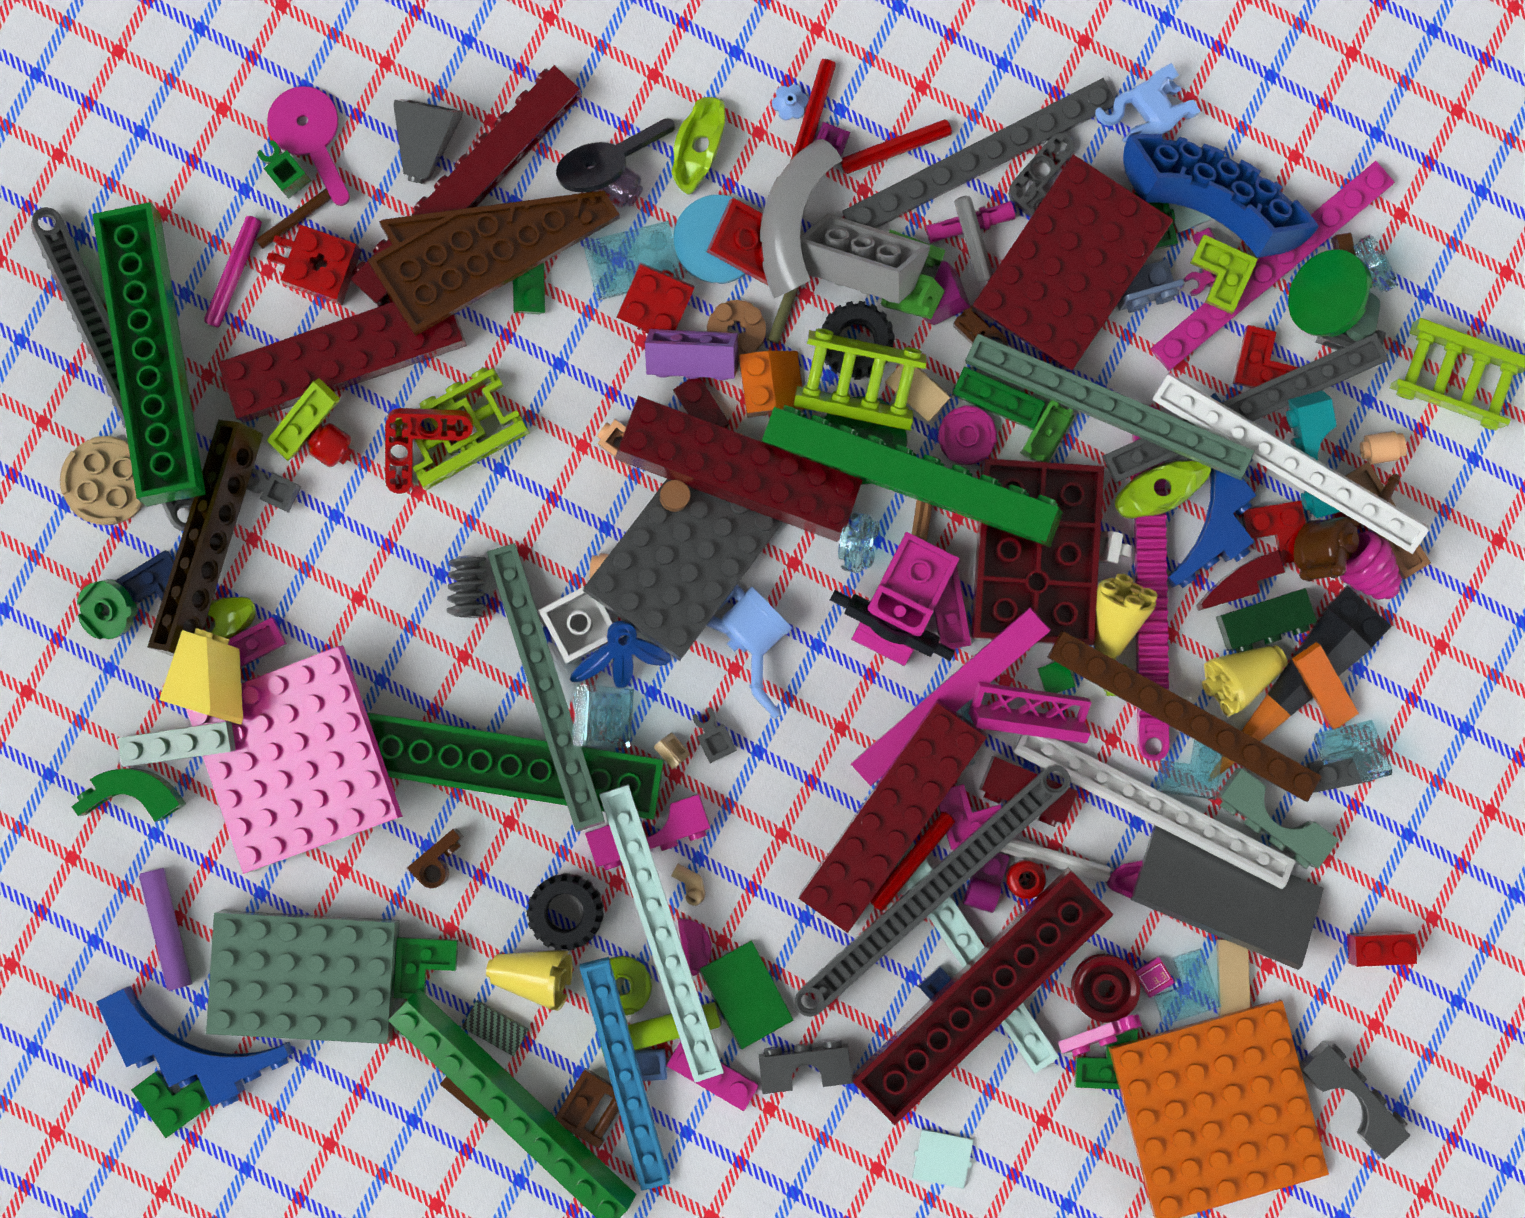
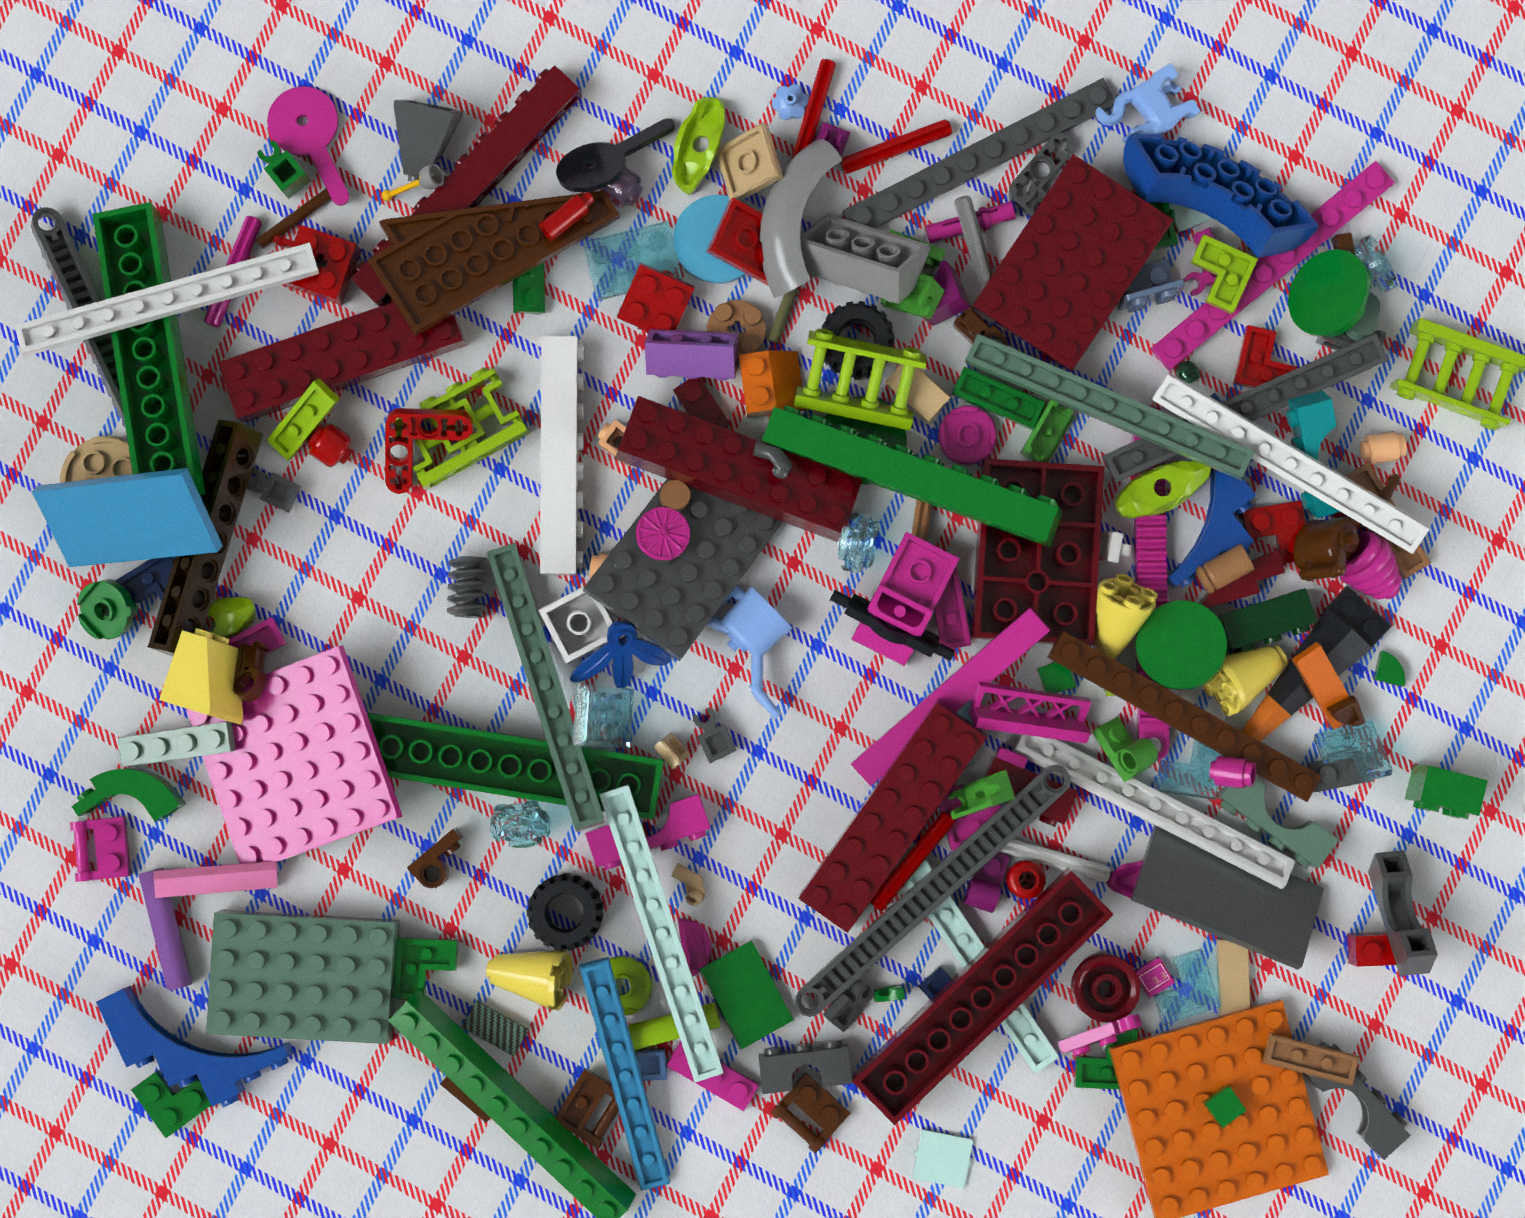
none -> white plate [14,243,319,357]
none -> dark azure tile [32,468,223,567]
none -> dark pink plate [70,816,131,882]
none -> bright pink tile [153,861,277,898]
none -> reddish brown piece [233,641,270,702]
none -> light grey hinge [381,163,444,201]
none -> clear light blue plate [490,800,550,848]
none -> red cylinder [539,192,595,241]
none -> white brick [540,336,585,575]
none -> dark pink wheel [636,507,690,560]
none -> tan plate [717,123,784,201]
none -> dark grey arm [753,441,792,479]
none -> reddish brown plate [770,1072,851,1154]
none -> dark grey plate [823,979,875,1032]
none -> green tile [873,984,905,1002]
none -> bright green hinge [948,770,1015,820]
none -> dark pink tile [994,747,1028,769]
none -> bright green plate [1092,717,1158,783]
none -> green tile [1136,600,1227,690]
none -> clear green hinge [1175,361,1202,384]
none -> medium nougat piece [1195,544,1255,595]
none -> green tile [1203,1084,1246,1128]
none -> dark pink brick [1209,756,1256,789]
none -> medium nougat tile [1262,1033,1360,1086]
none -> reddish brown tile [1326,695,1366,726]
none -> dark grey arch [1368,850,1438,976]
none -> green tile [1373,651,1405,687]
none -> green brick [1405,765,1488,820]

